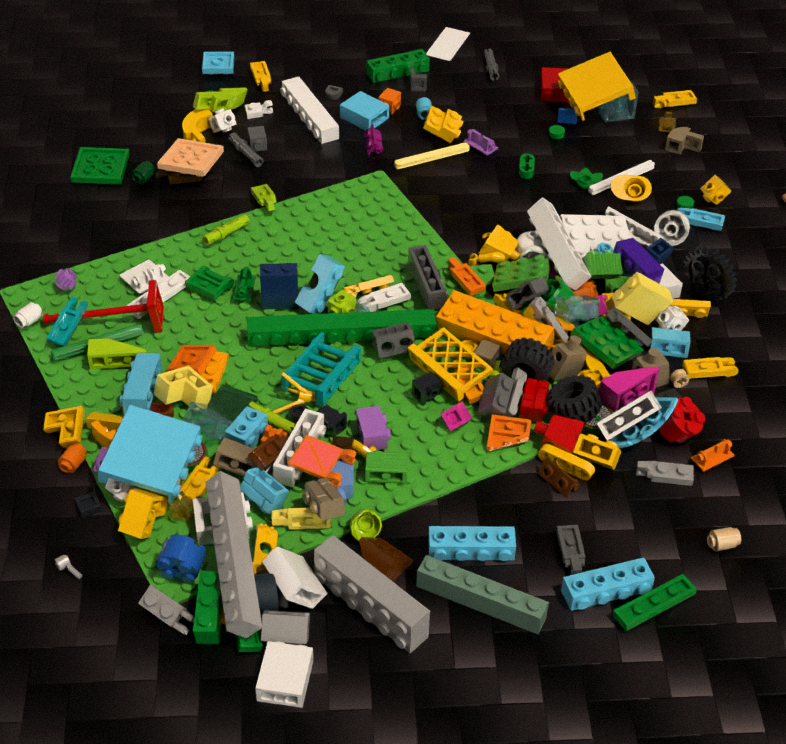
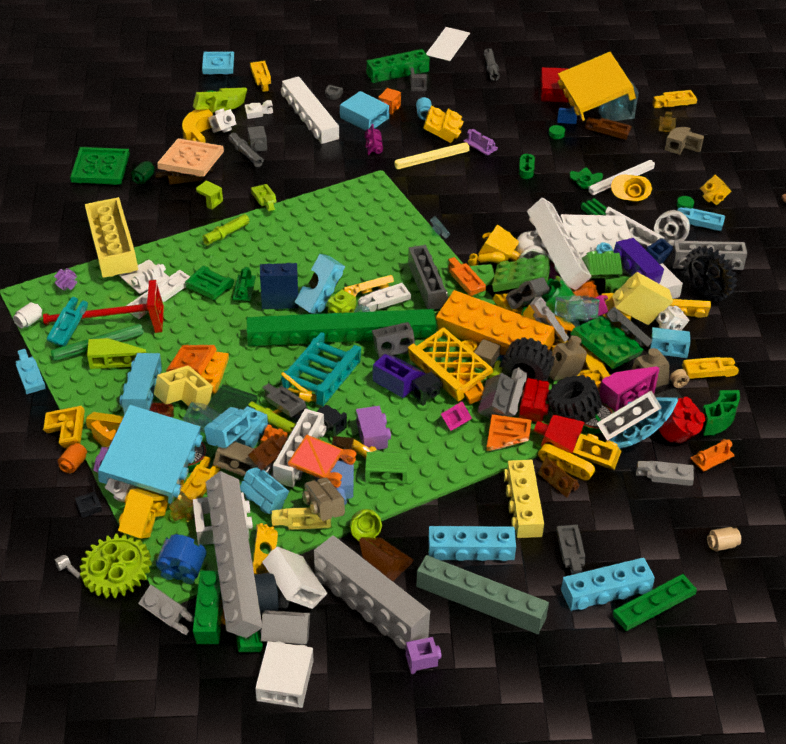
none -> medium azure hinge [16,349,46,394]
none -> lime gear [80,533,152,598]
none -> light yellow brick [85,197,138,278]
none -> lime panel [196,180,223,209]
none -> medium azure brick [204,407,252,449]
none -> dark grey hinge [262,383,306,417]
none -> dark purple slope [373,354,426,398]
none -> medium lavender brick [406,637,441,674]
none -> clear light blue plate [430,216,451,239]
none -> light yellow brick [504,460,544,538]
none -> green tile [581,198,607,216]
none -> reddish brown hinge [585,117,631,140]
none -> light grey brick [671,241,747,270]
none -> green brick [702,390,740,436]

